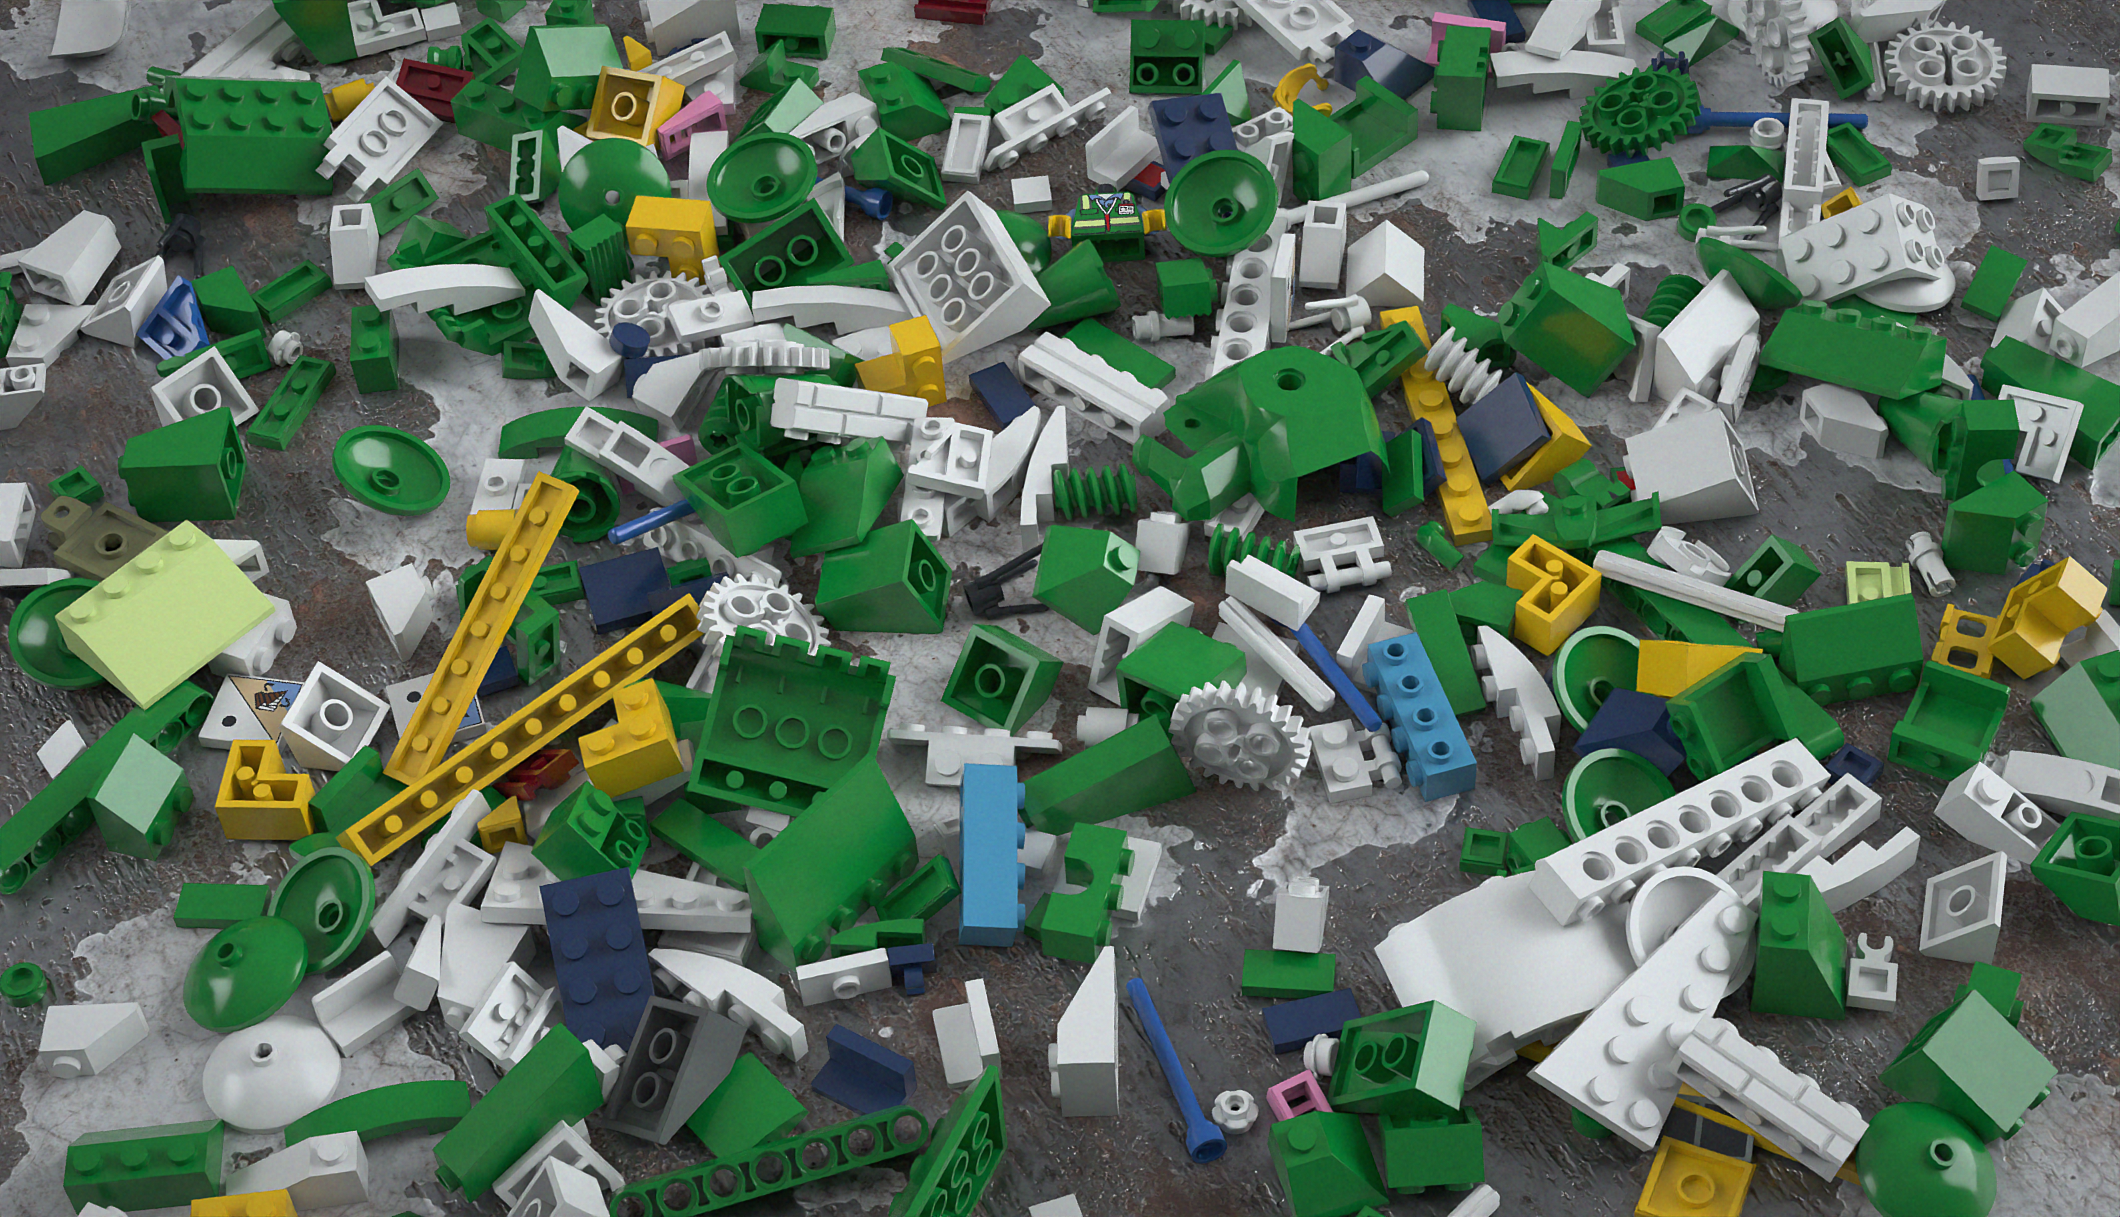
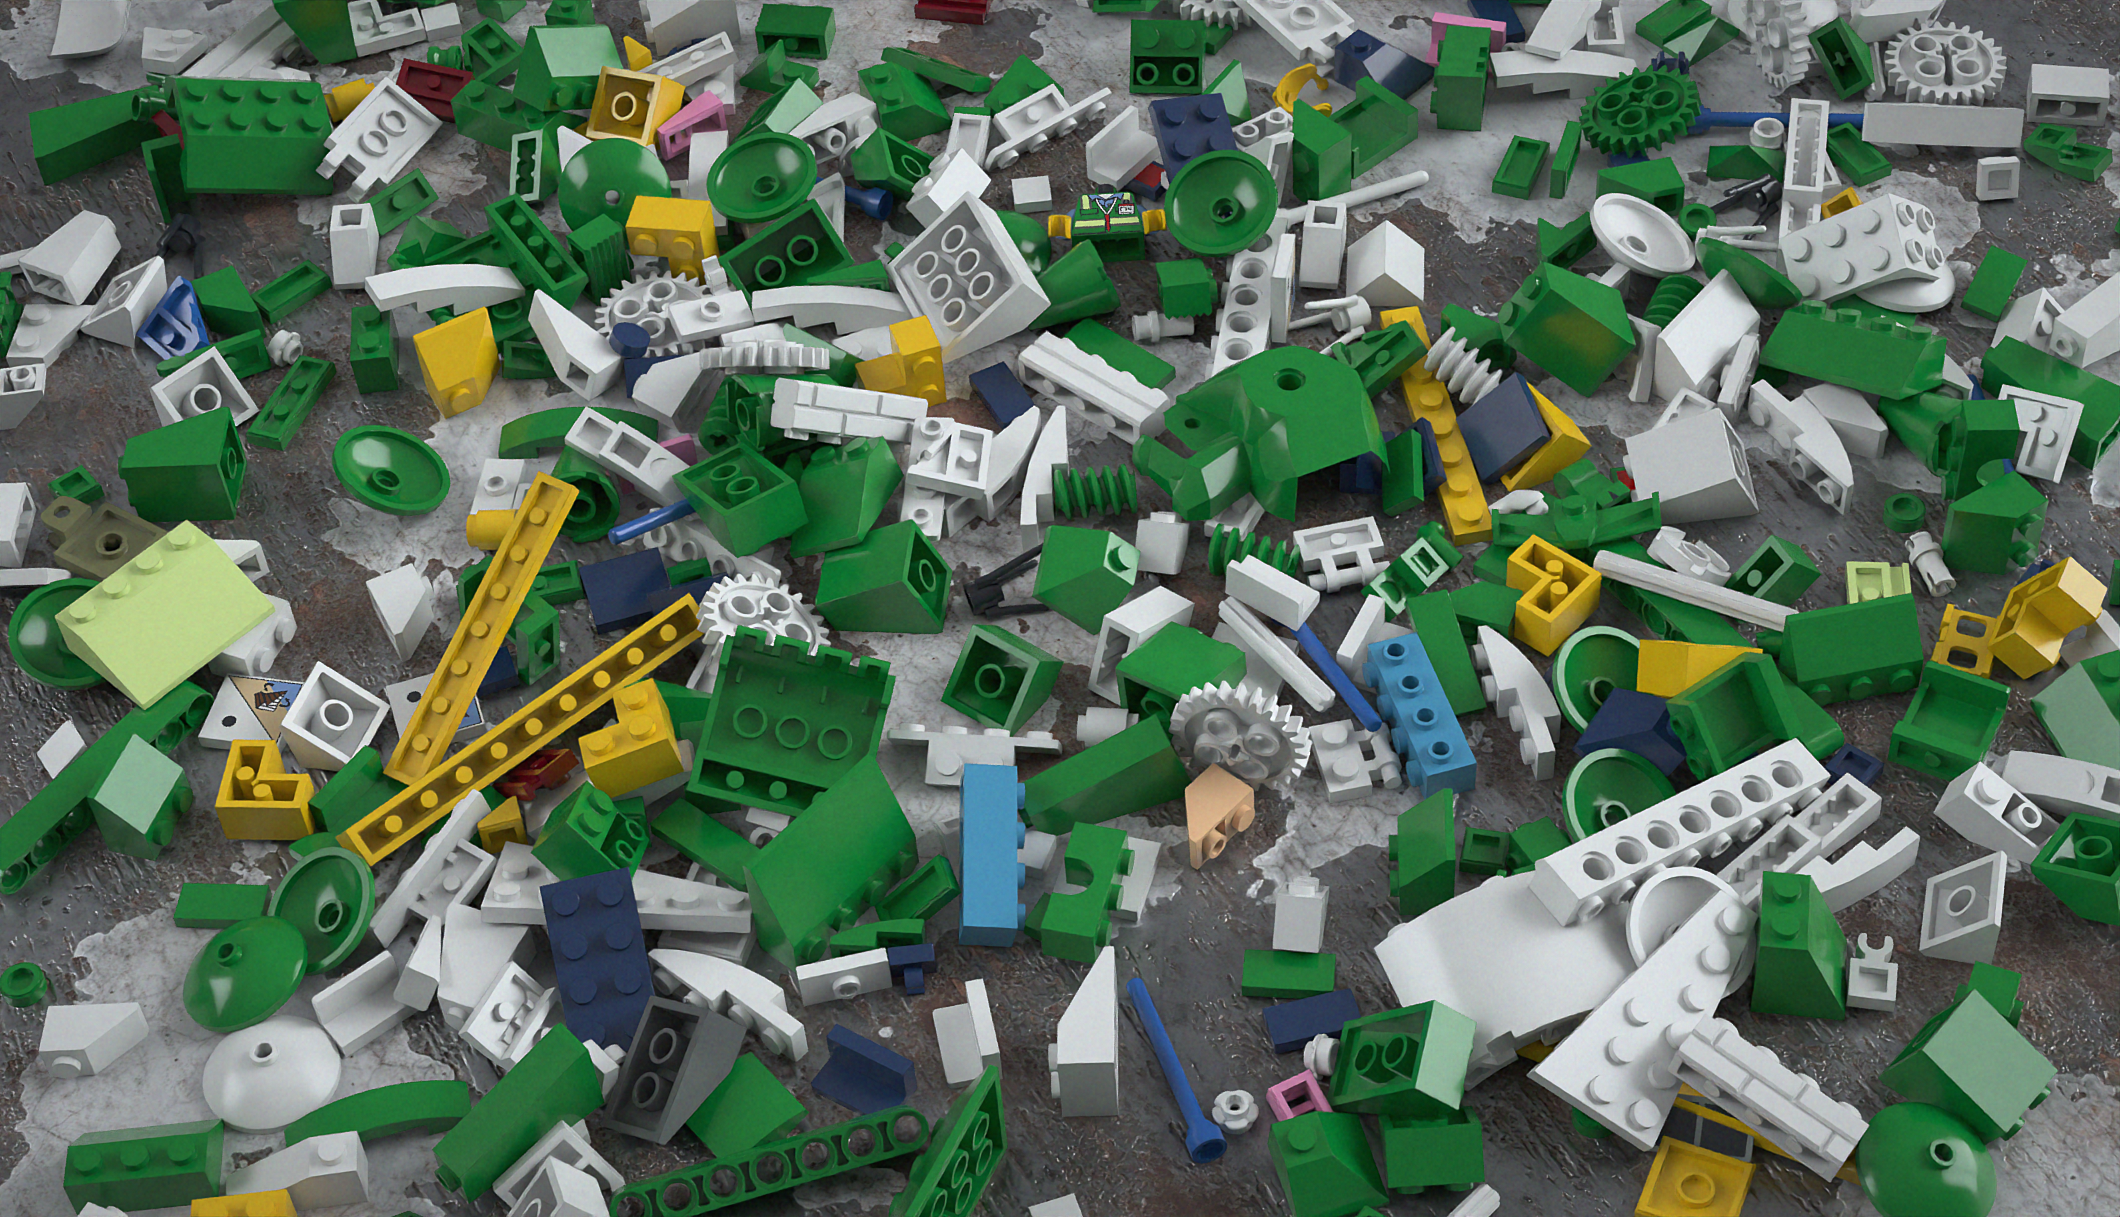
none -> white wing [142,27,209,75]
none -> yellow slope [413,306,501,419]
none -> white brick [905,148,991,229]
none -> light nougat slope [1185,763,1255,870]
none -> green slope [1360,537,1449,622]
none -> green slope [1388,788,1456,915]
none -> white dish [1590,193,1696,279]
none -> white slope [1747,379,1854,515]
none -> white slope [1862,103,2024,148]
none -> green tile [1882,493,1926,533]

